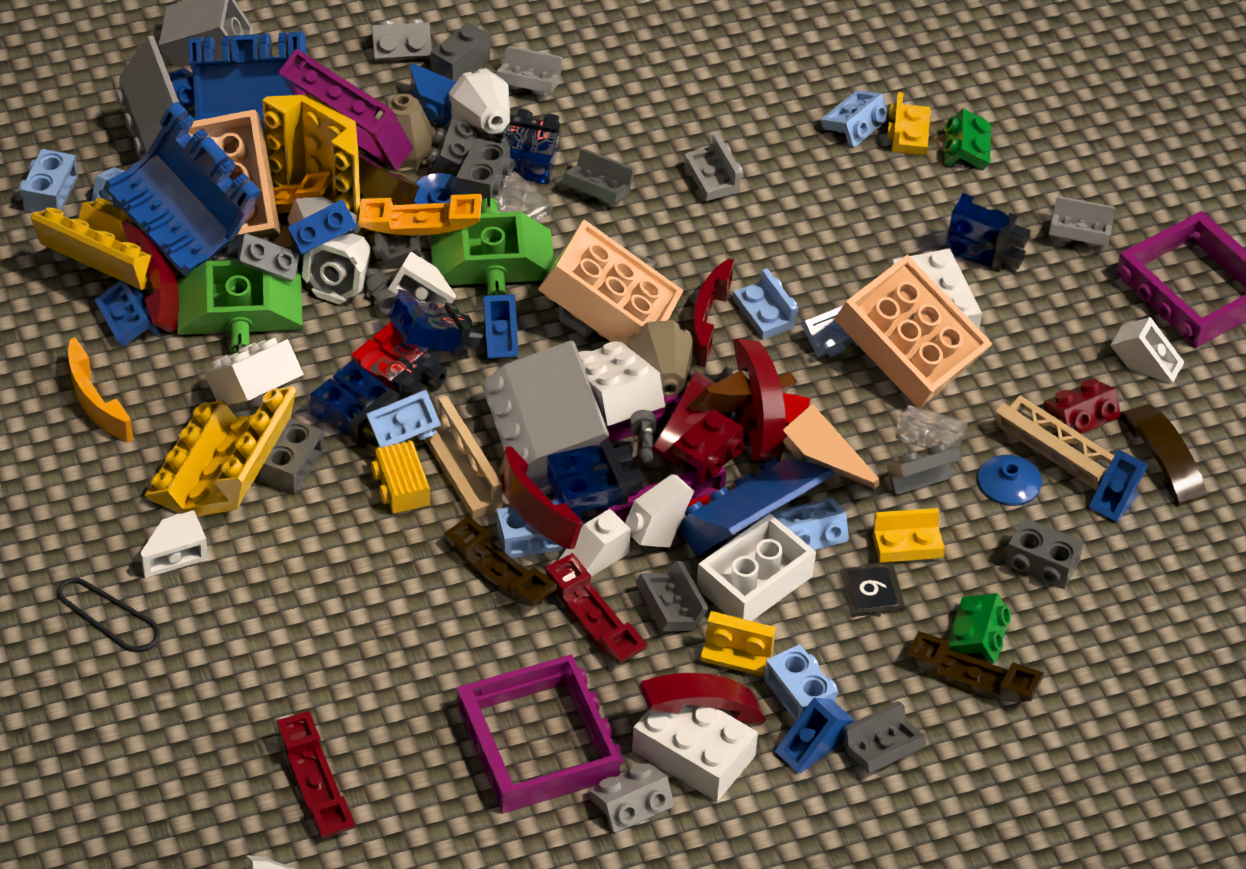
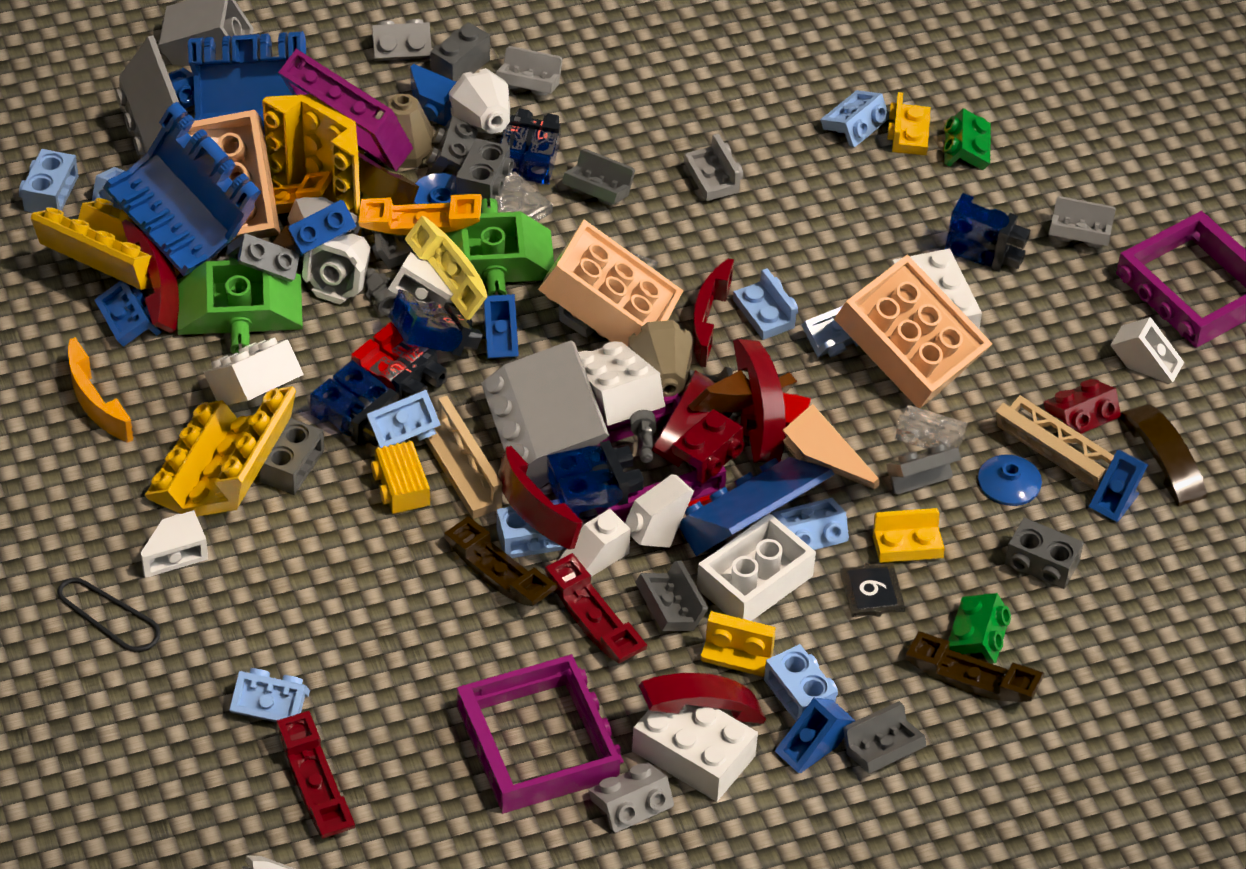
none -> light blue bracket [229,668,310,722]
none -> light yellow slope [405,216,487,320]

